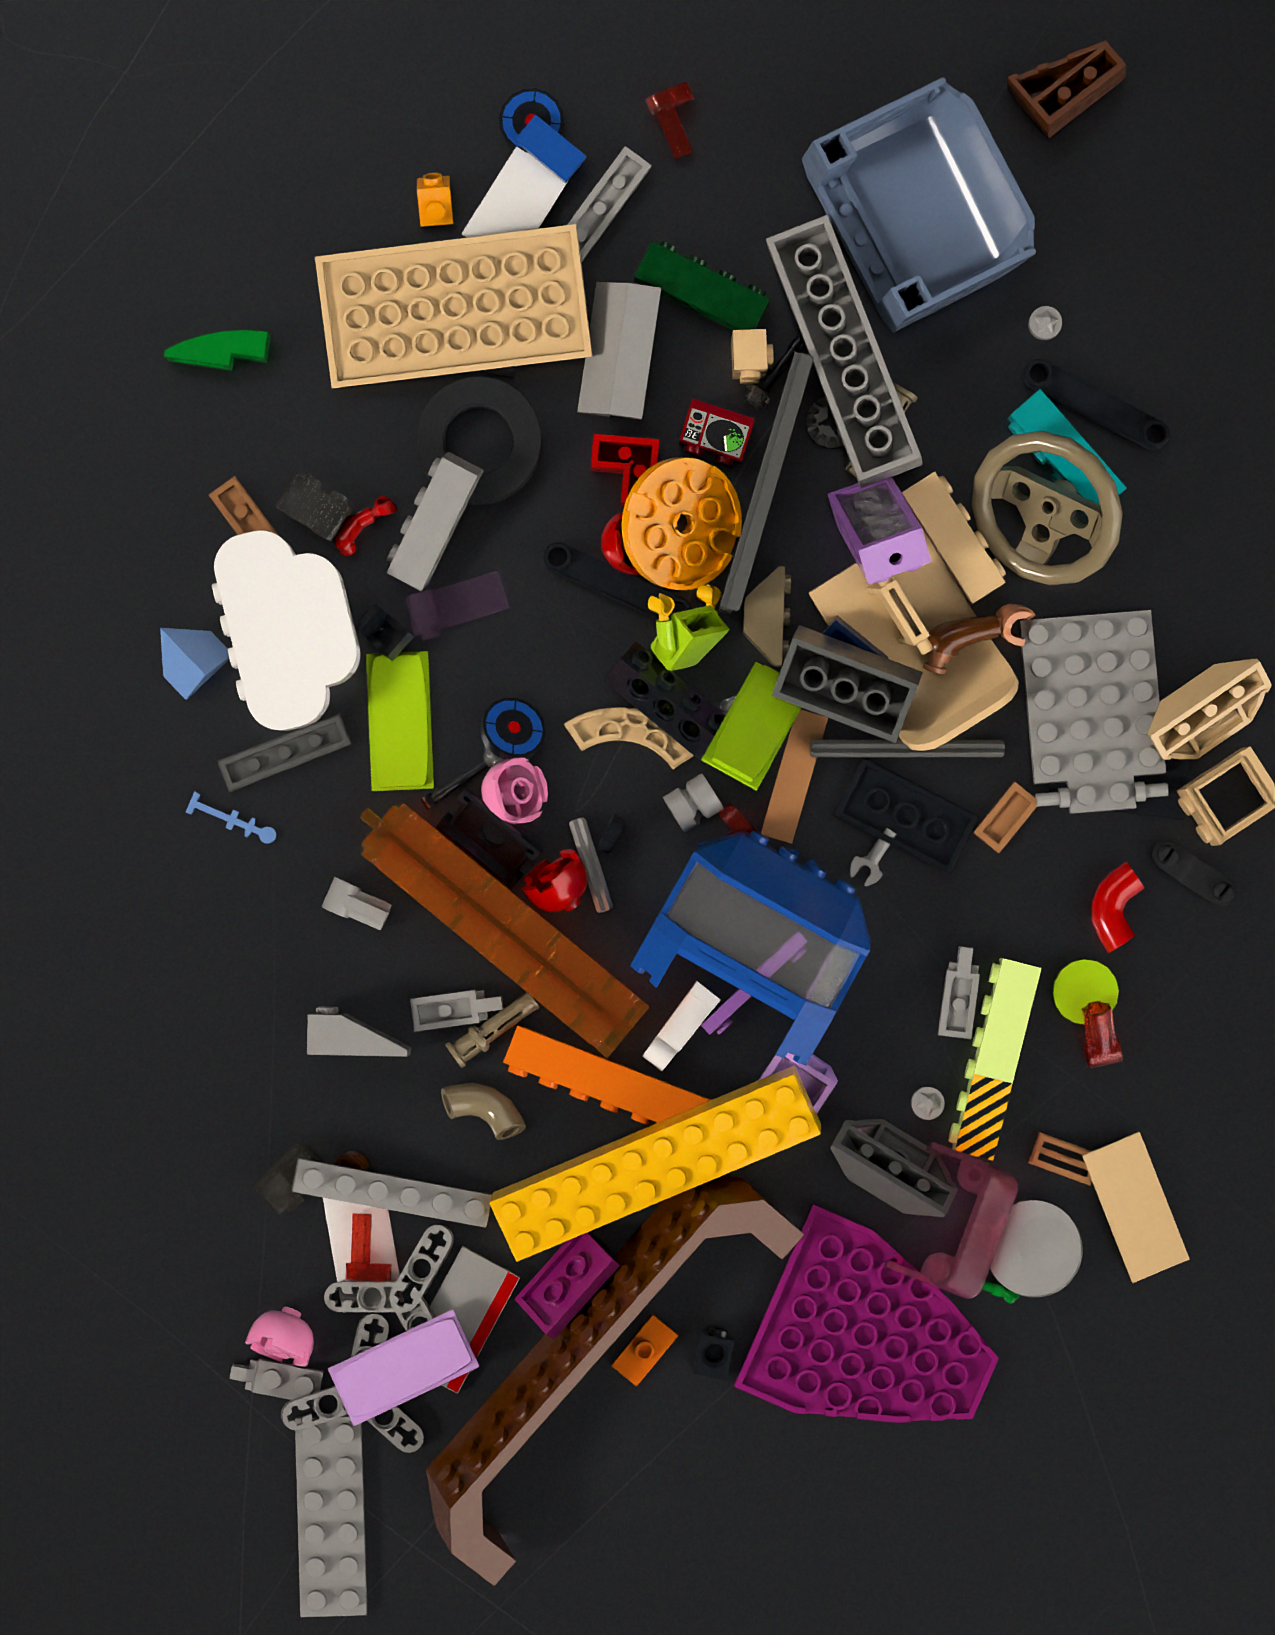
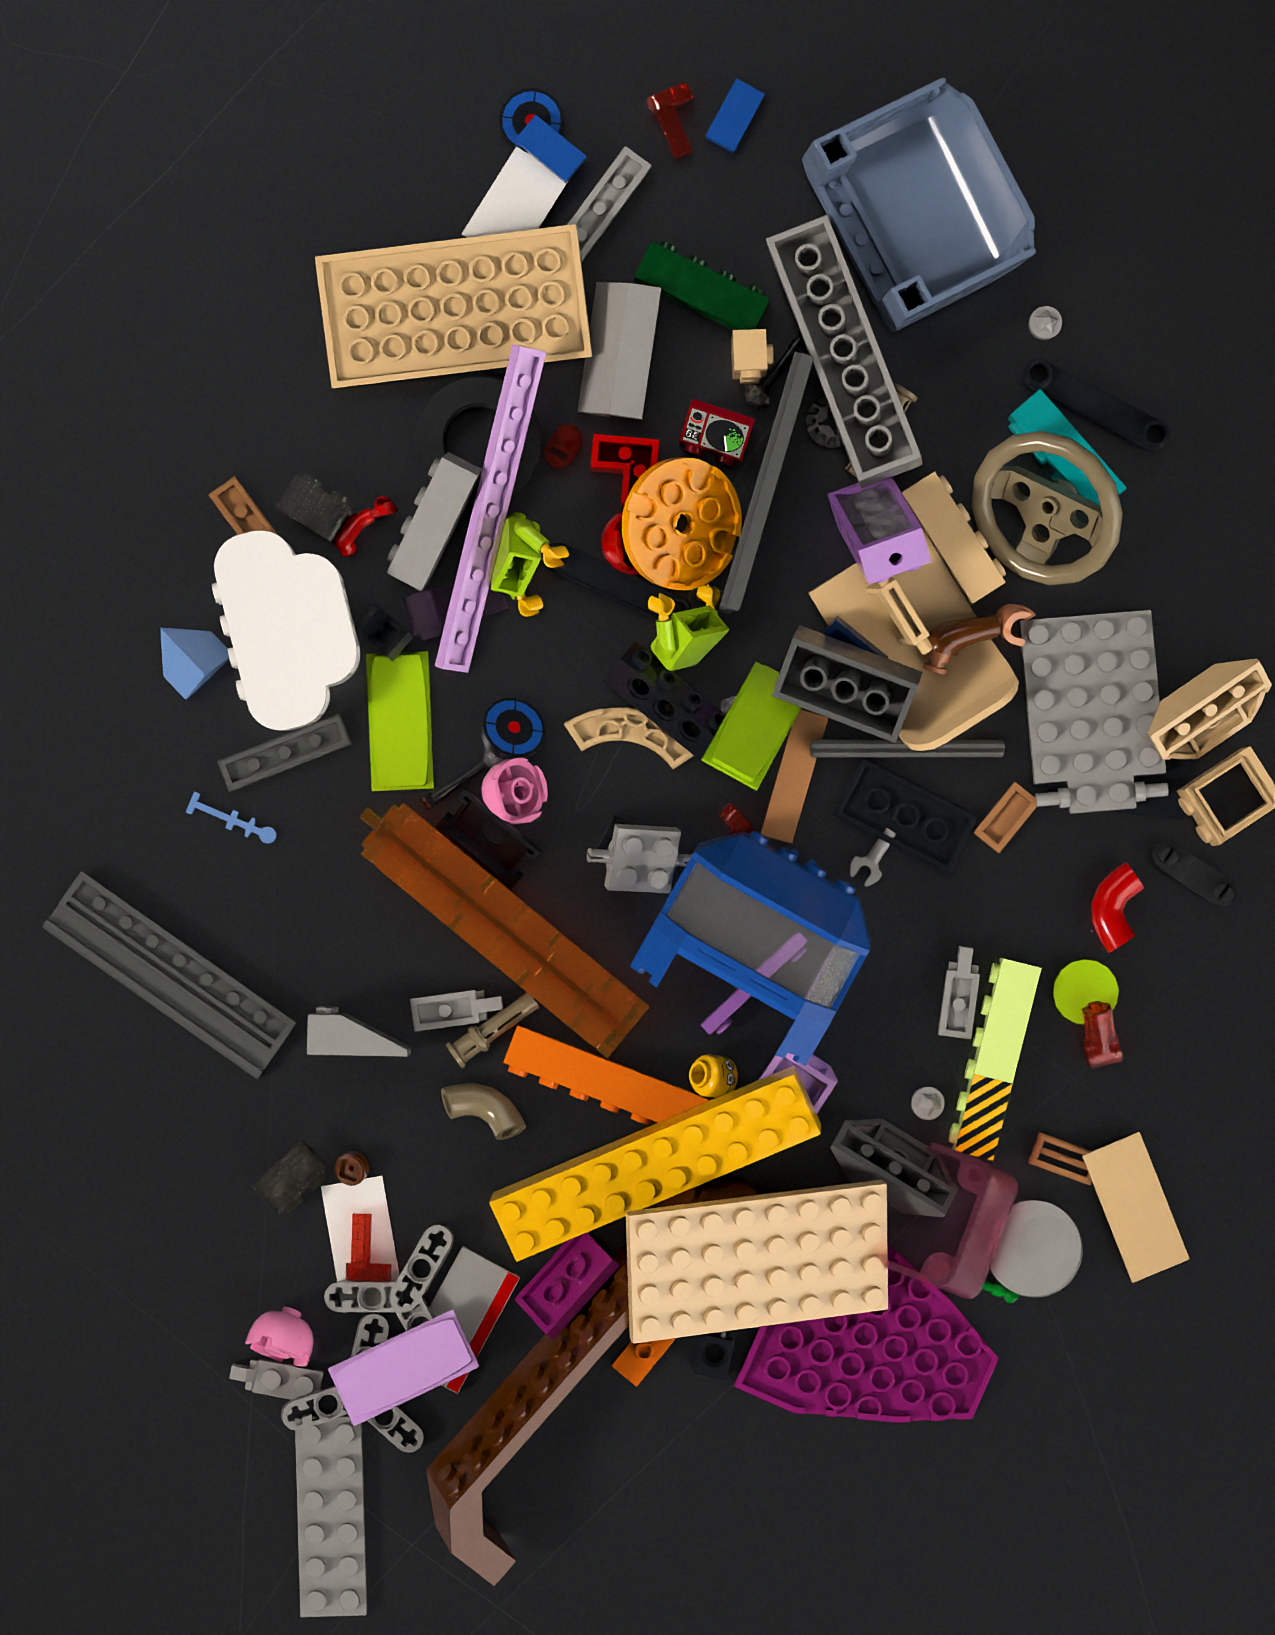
green slope [164,330,271,371] -> none
light grey plate [292,1158,492,1228] -> none
light grey piece [321,877,392,931] -> none
light orange bracket [417,173,453,227] -> none
red cylinder [521,849,588,912] -> none
light grey axle [569,817,613,913] -> none
white leg [642,981,720,1072] -> none
light grey wheel [663,773,724,833] -> none
dark tan slope [743,566,791,667] -> none
reddish brown wedge [1007,41,1127,139] -> none
none -> dark grey plate [42,871,298,1079]
none -> lavender plate [435,344,546,673]
none -> lime torso [491,512,569,617]
none -> clear red piece [544,423,583,469]
none -> light grey plate [587,824,697,893]
none -> tan plate [626,1180,888,1344]
none -> yellow head [689,1054,738,1098]
none -> blue tile [705,78,765,153]

